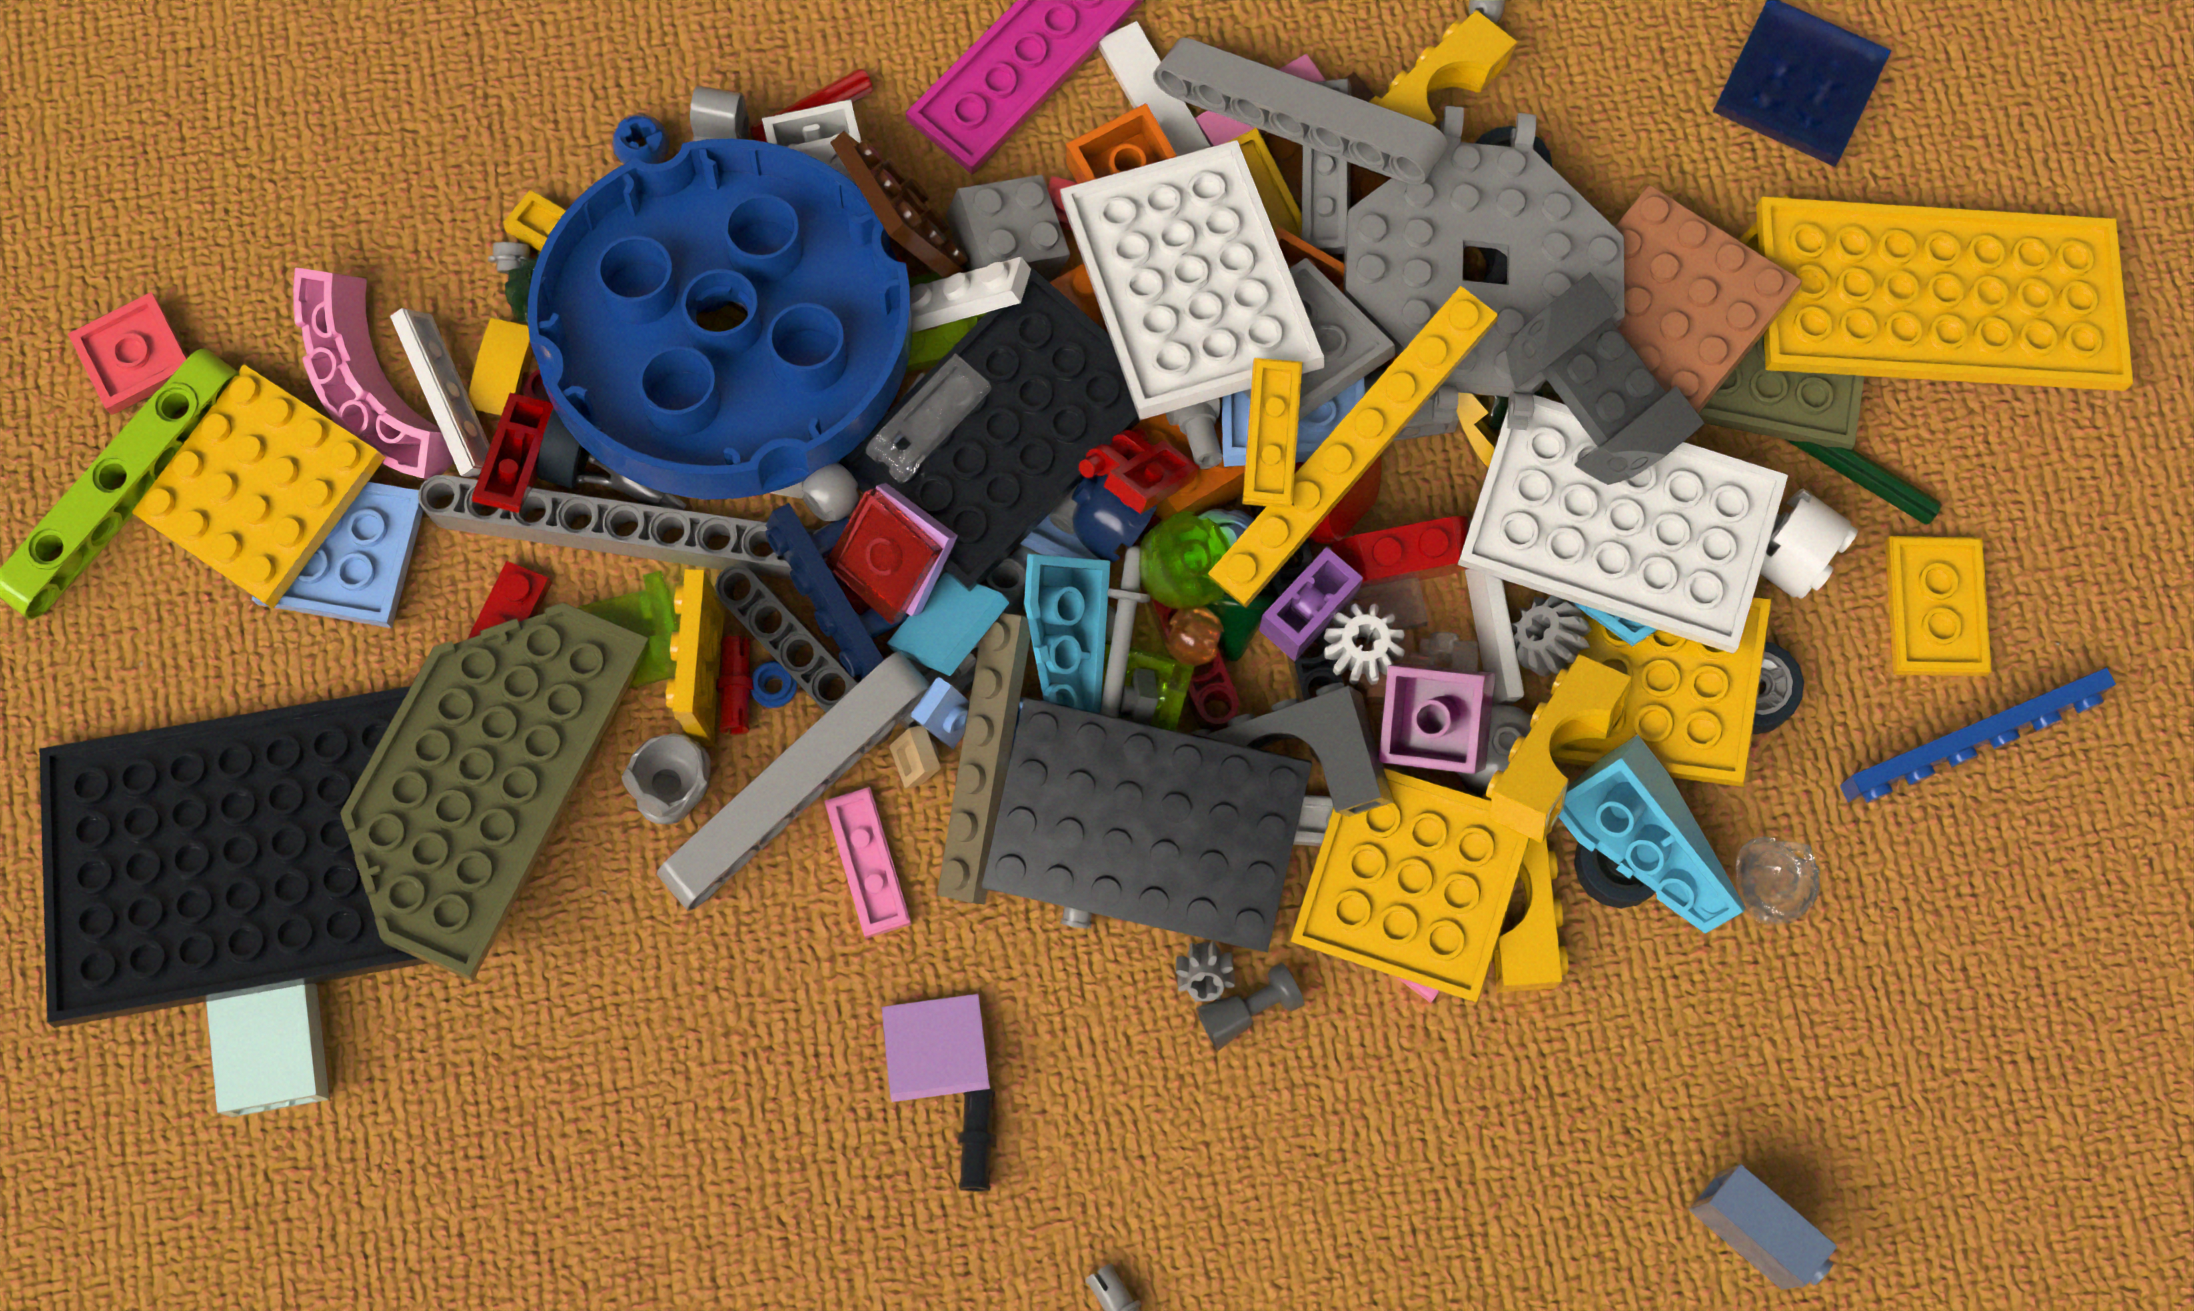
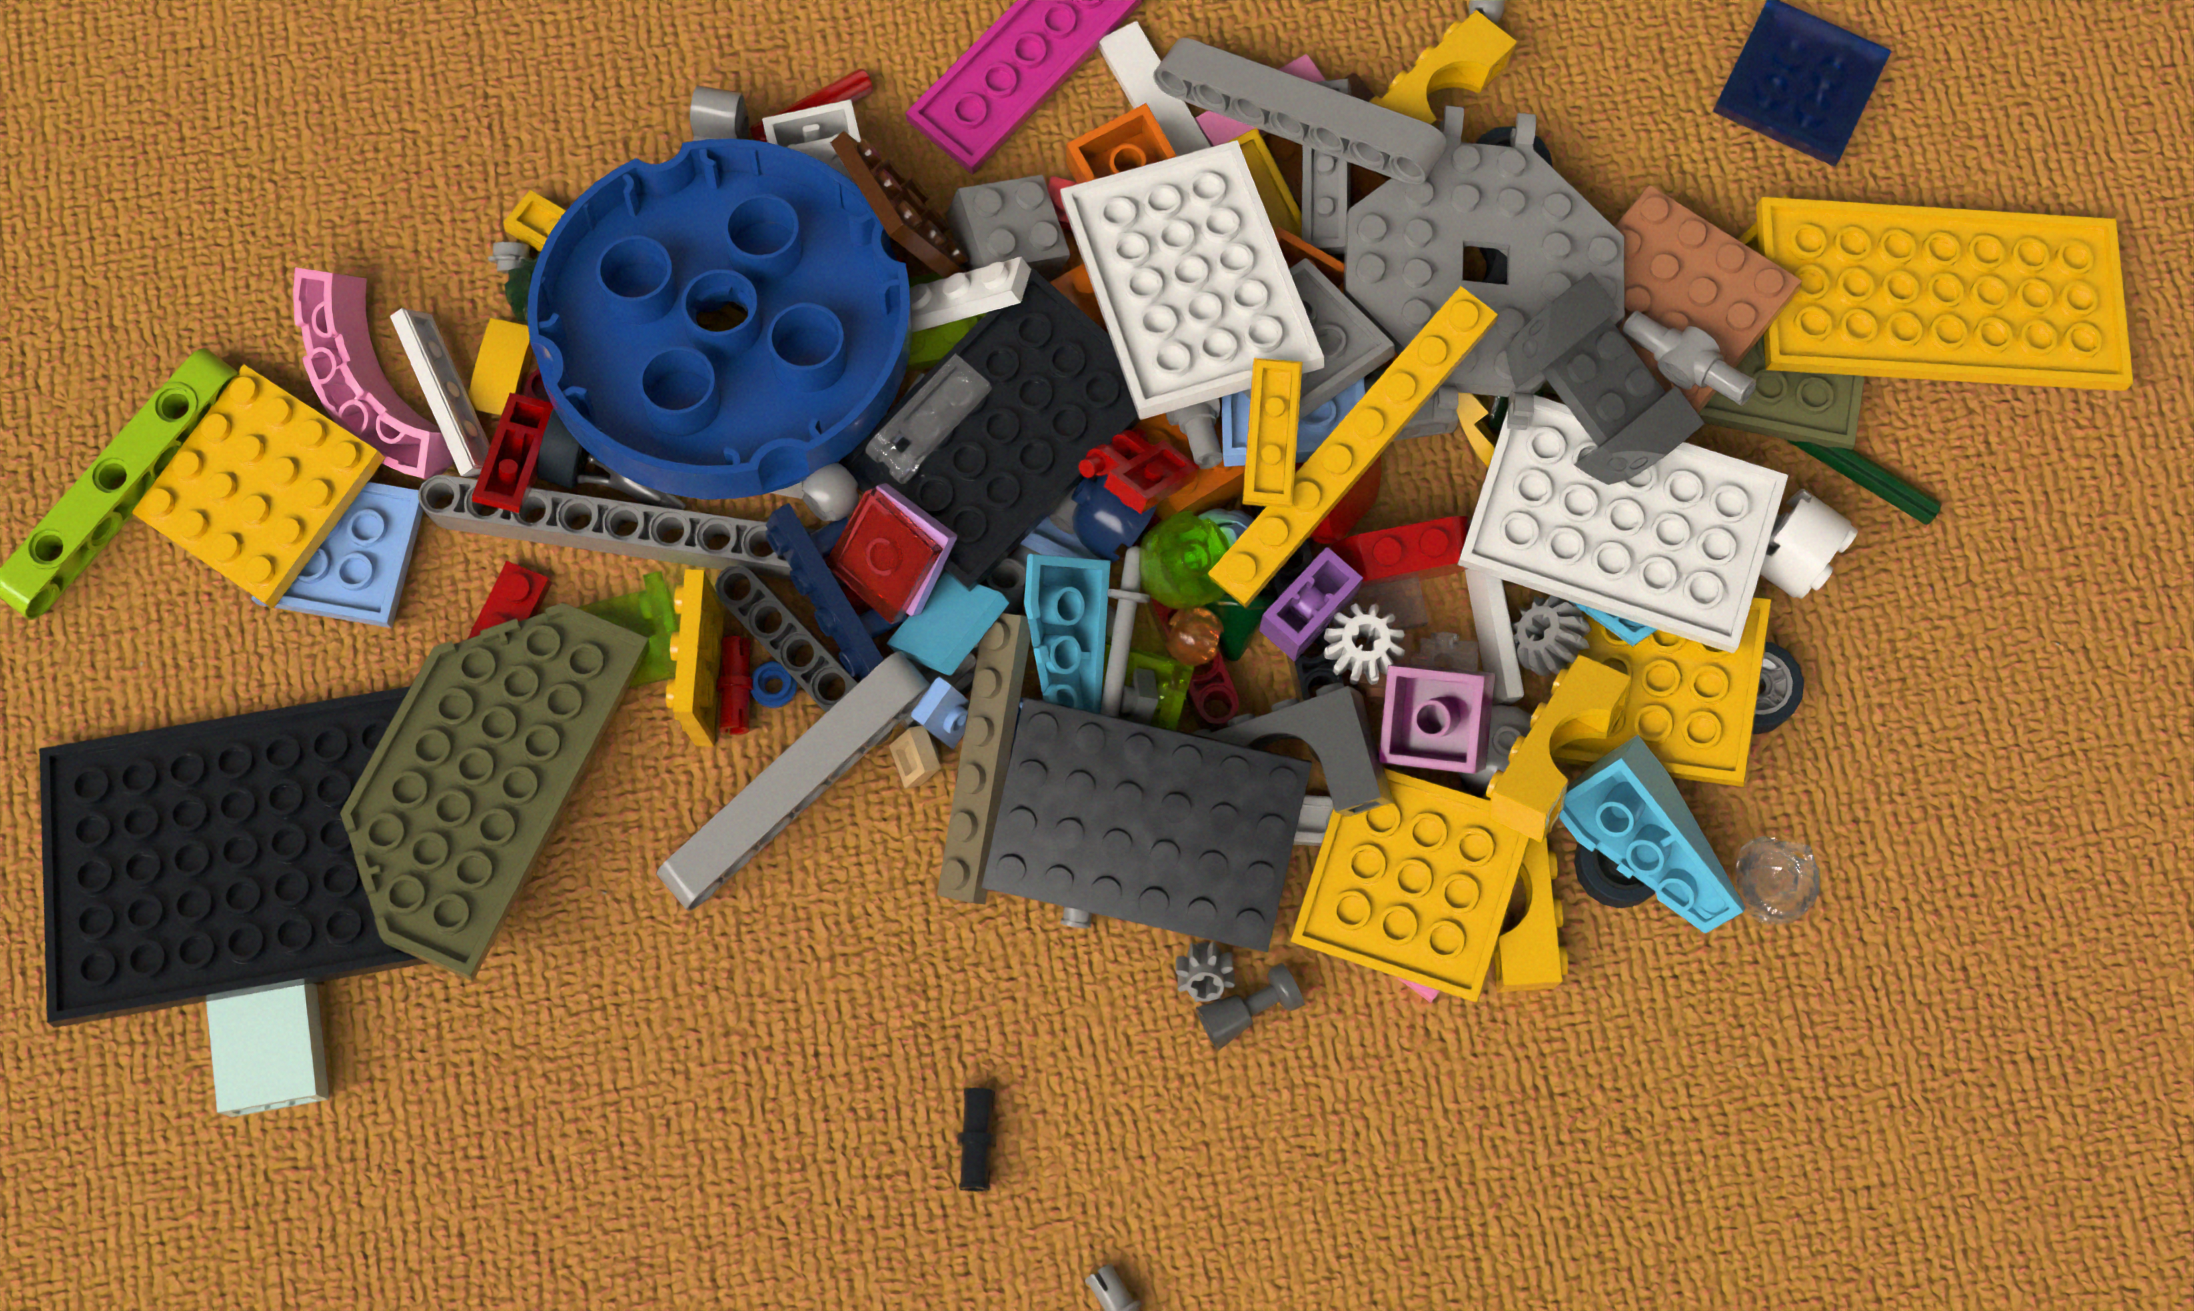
coral plate [68,292,188,415] -> none
blue piece [612,113,670,164] -> none
light grey hair [622,733,711,825] -> none
bright pink tile [824,787,912,939] -> none
lavender tile [882,994,990,1102] -> none
sand blue brick [1688,1164,1837,1290] -> none
blue plate [1840,668,2116,804] -> none
yellow tile [1885,536,1992,677] -> none
none -> light grey pin [1622,310,1756,406]

